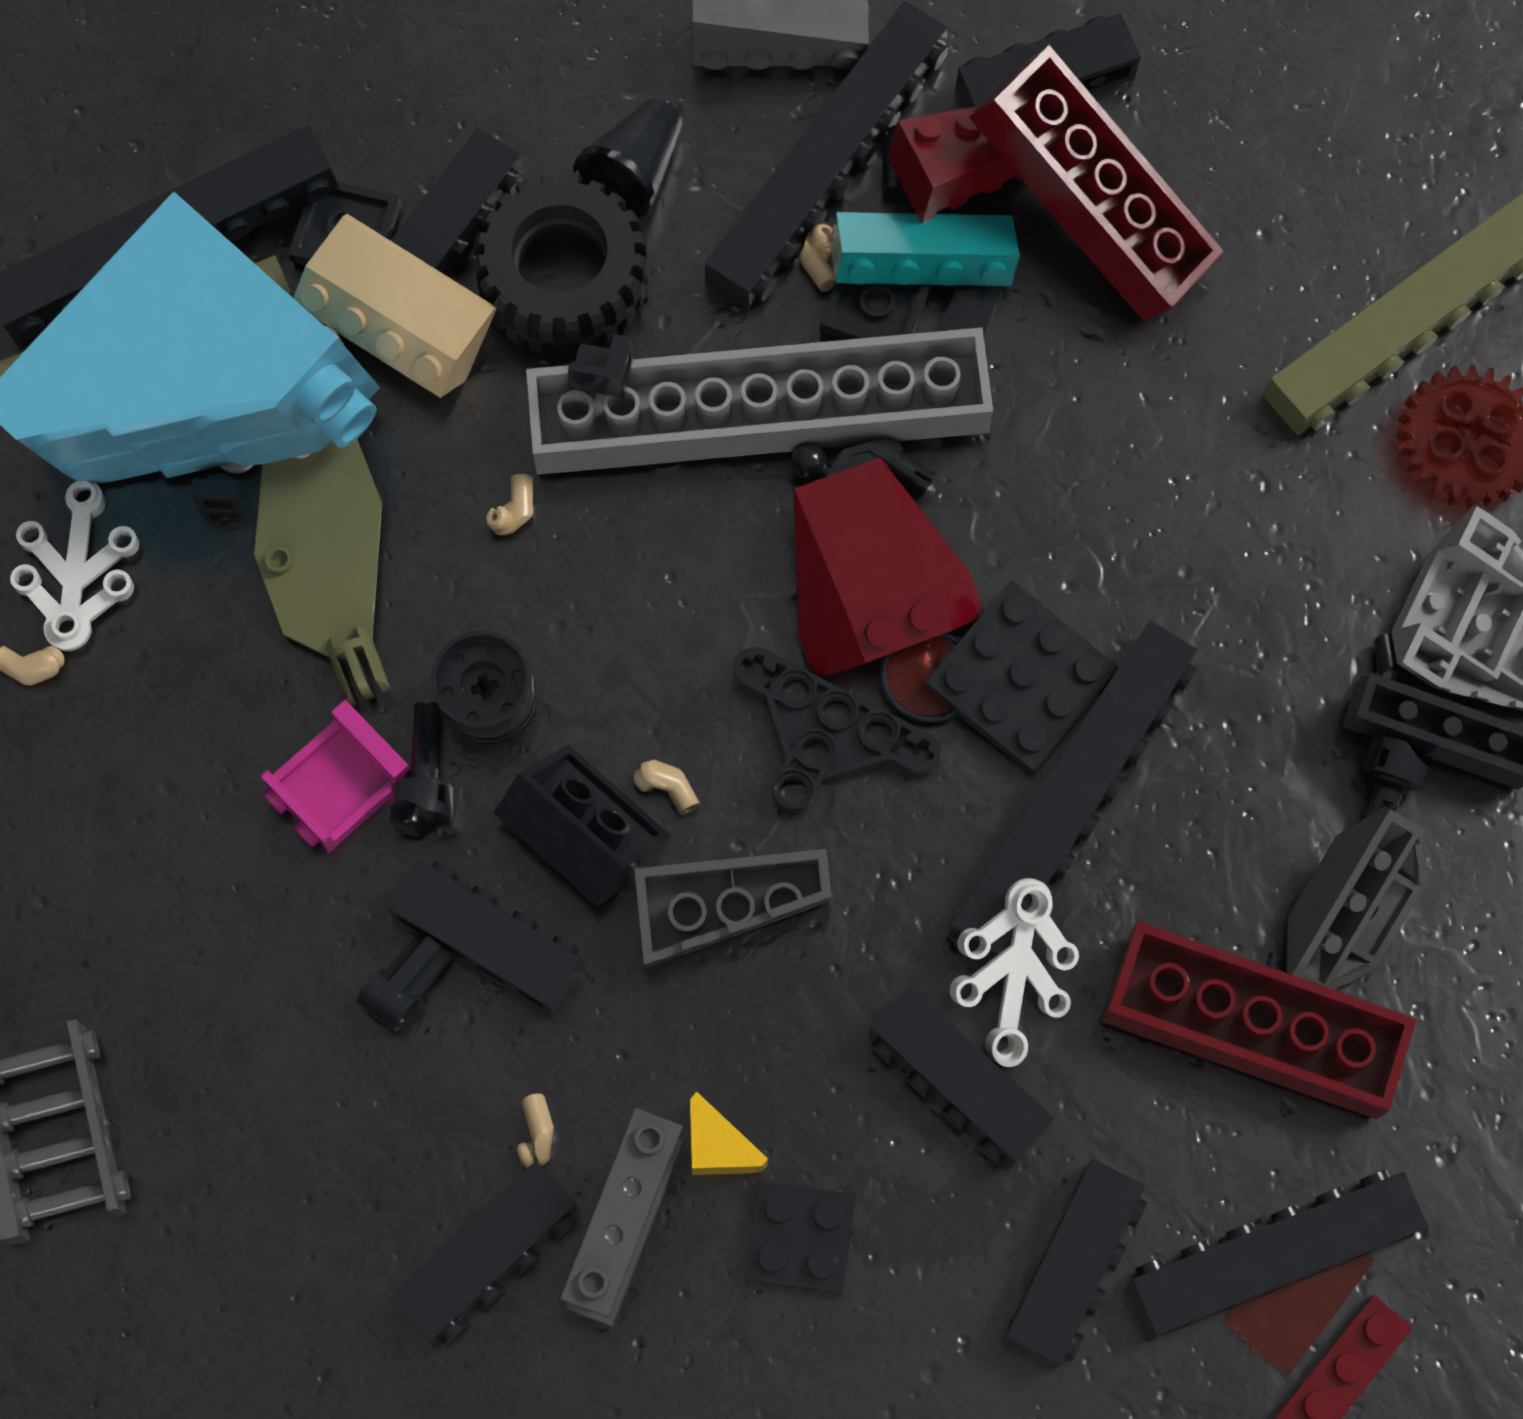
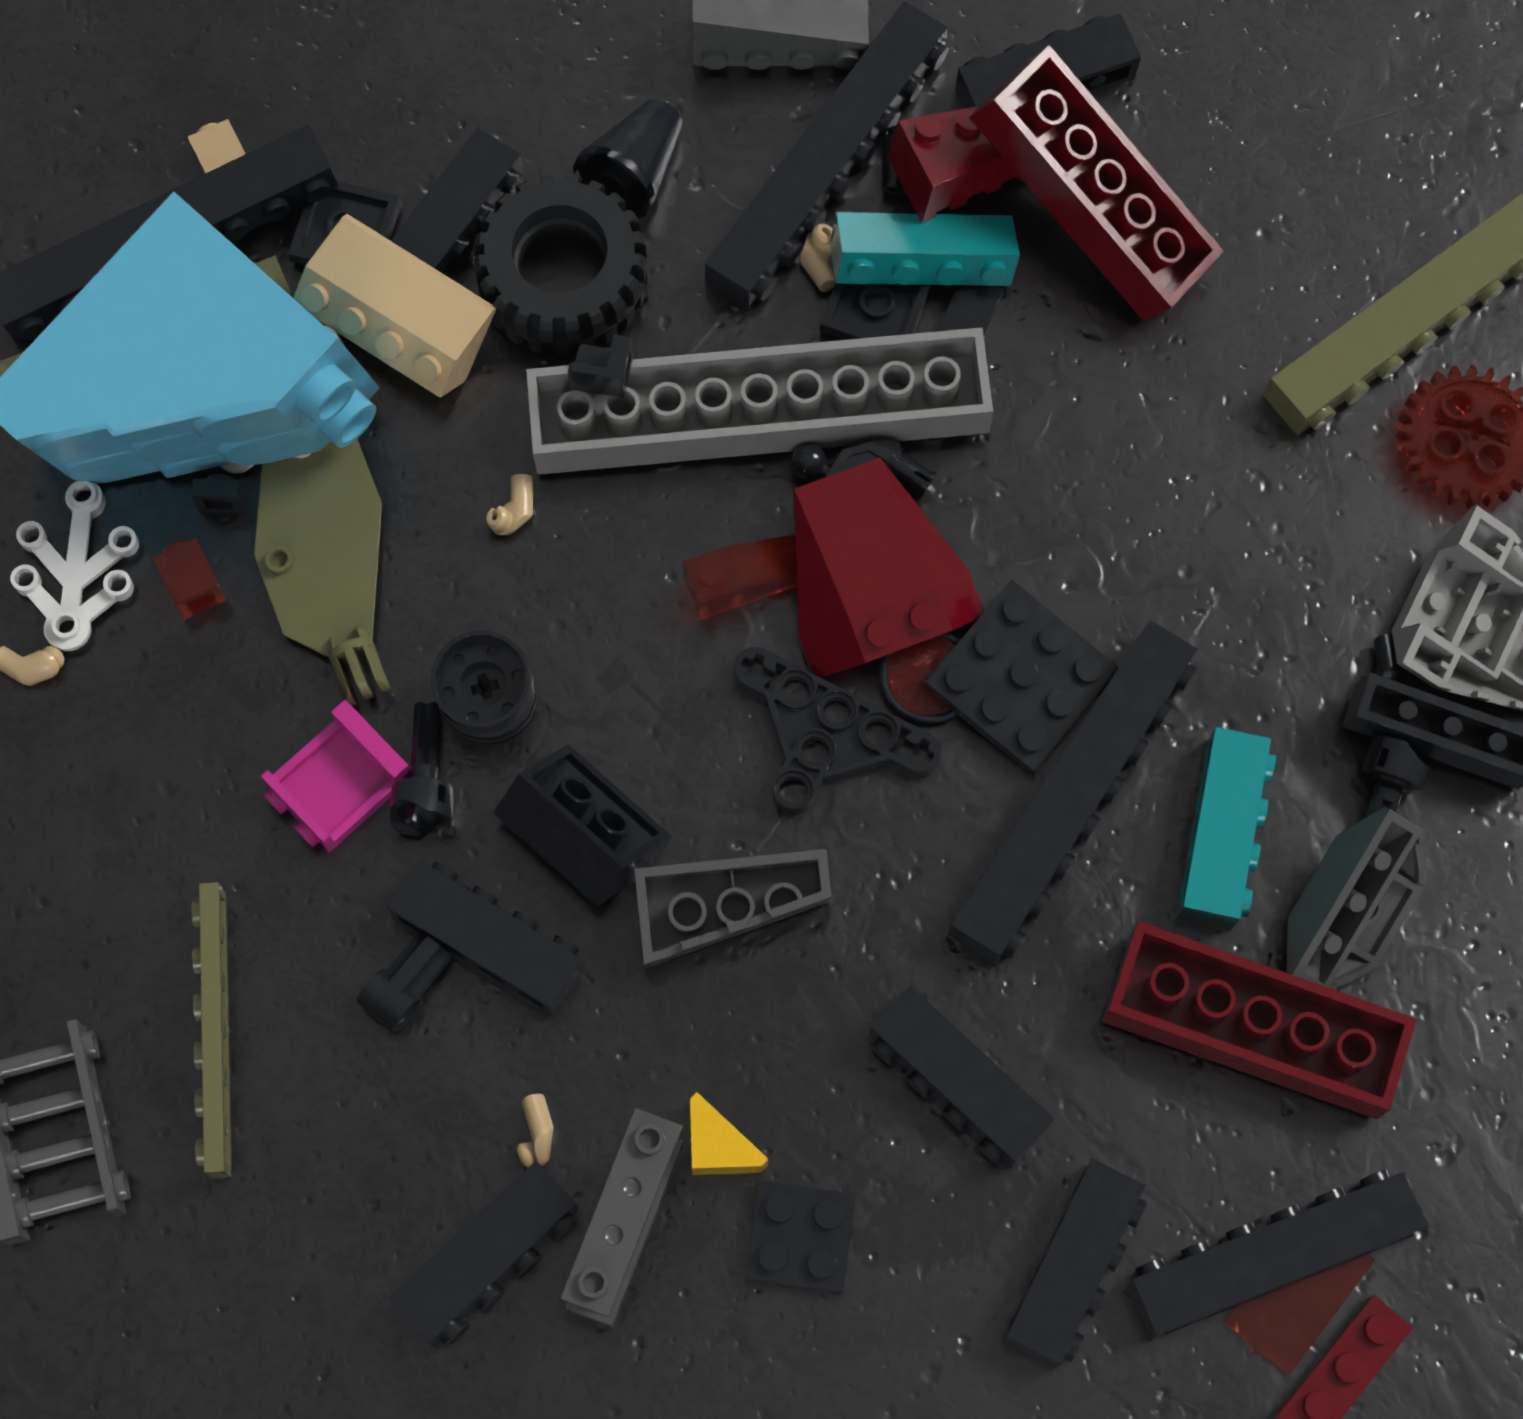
tan arm [633,760,700,815] -> none
white plant [950,878,1079,1067] -> none
none -> clear red brick [153,538,226,620]
none -> tan brick [187,119,246,174]
none -> olive plate [192,882,232,1179]
none -> clear red slope [683,535,797,621]
none -> teal brick [1176,727,1276,929]

